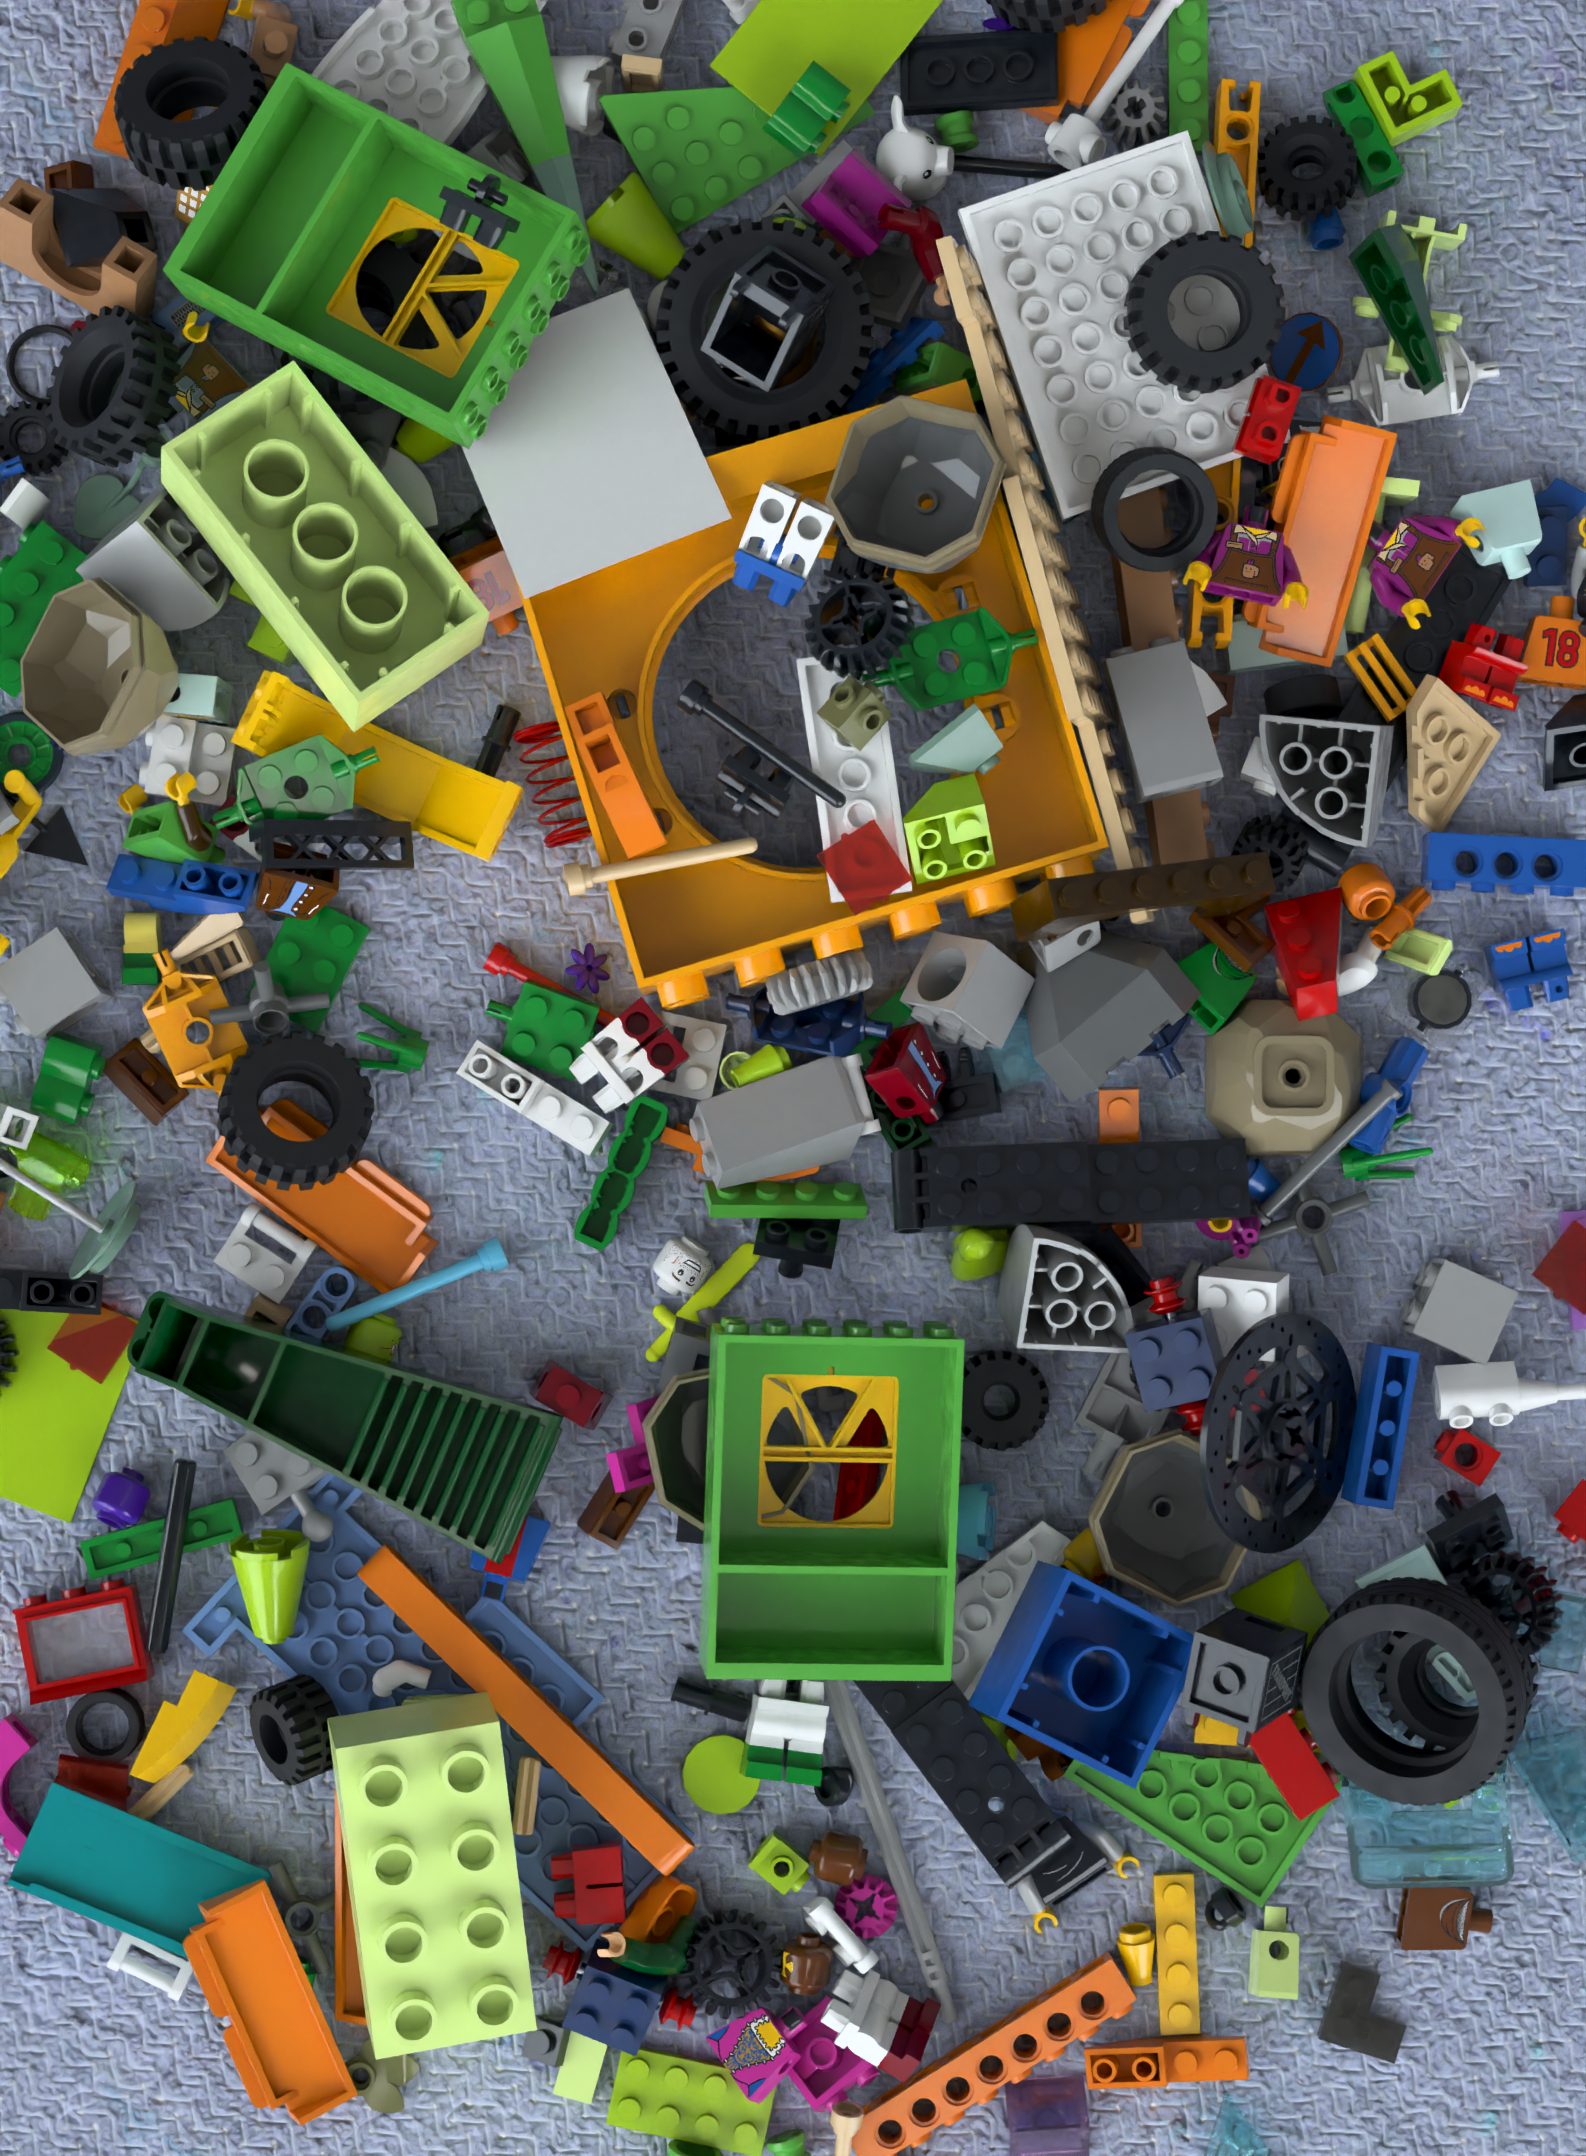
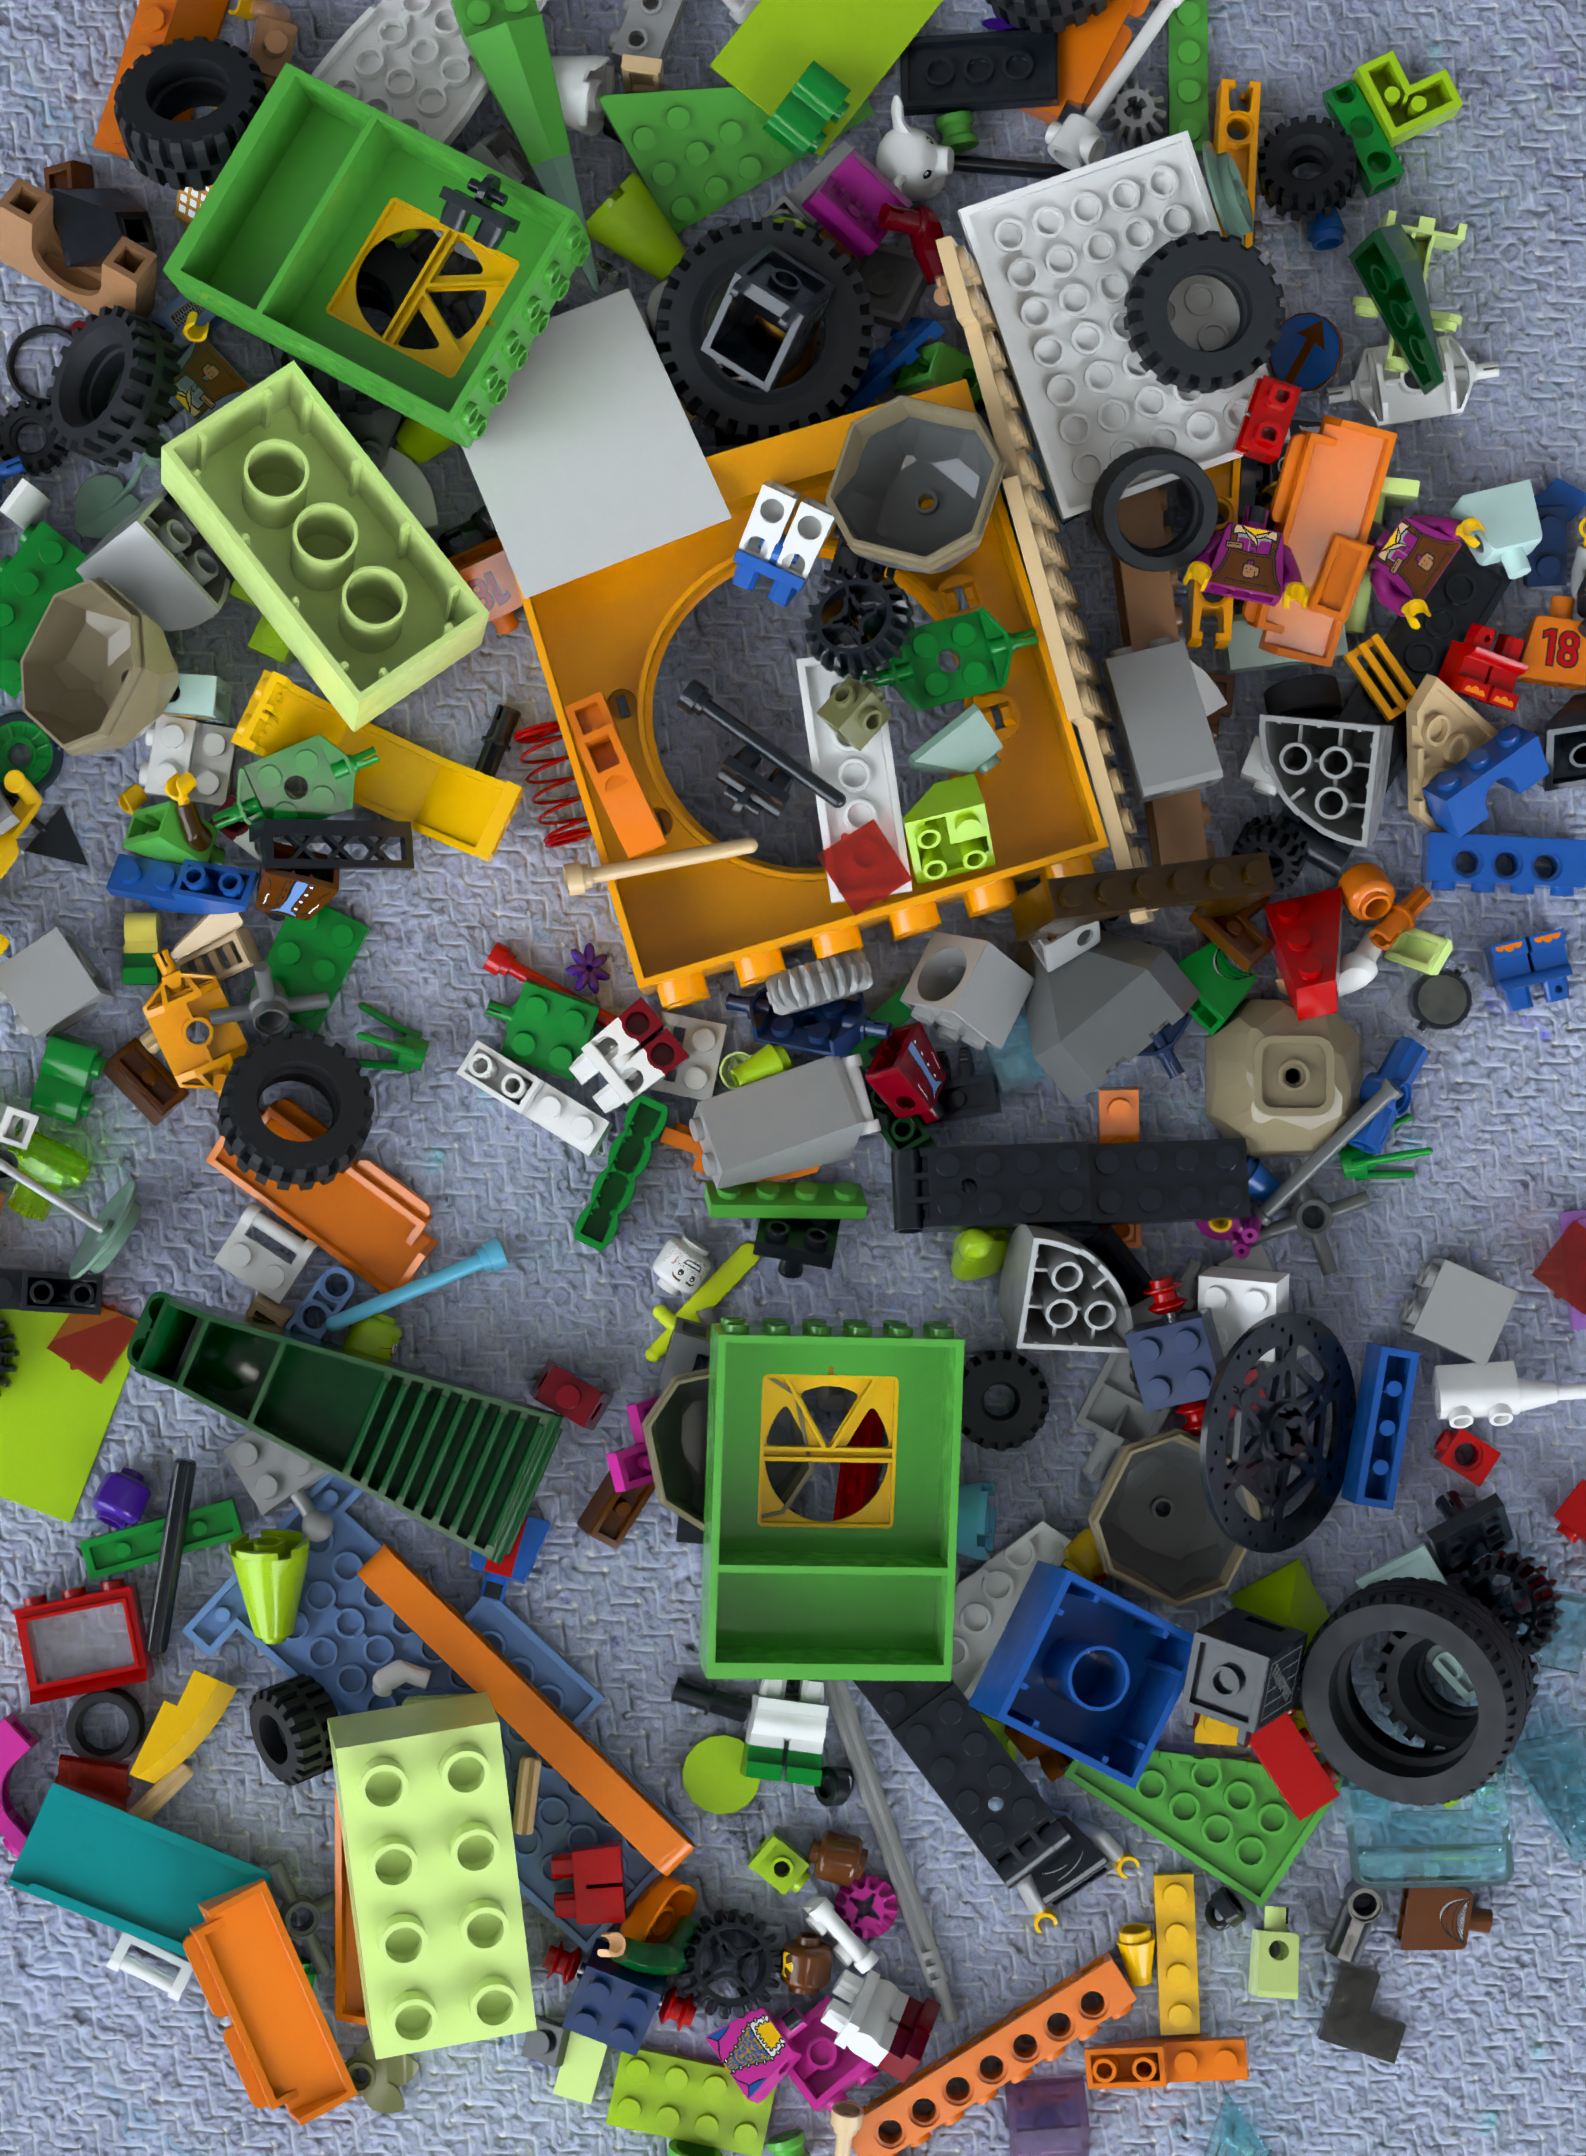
none -> orange tile [1308,533,1375,623]
none -> black piece [1325,1878,1383,1963]
none -> blue arch [1422,724,1550,838]

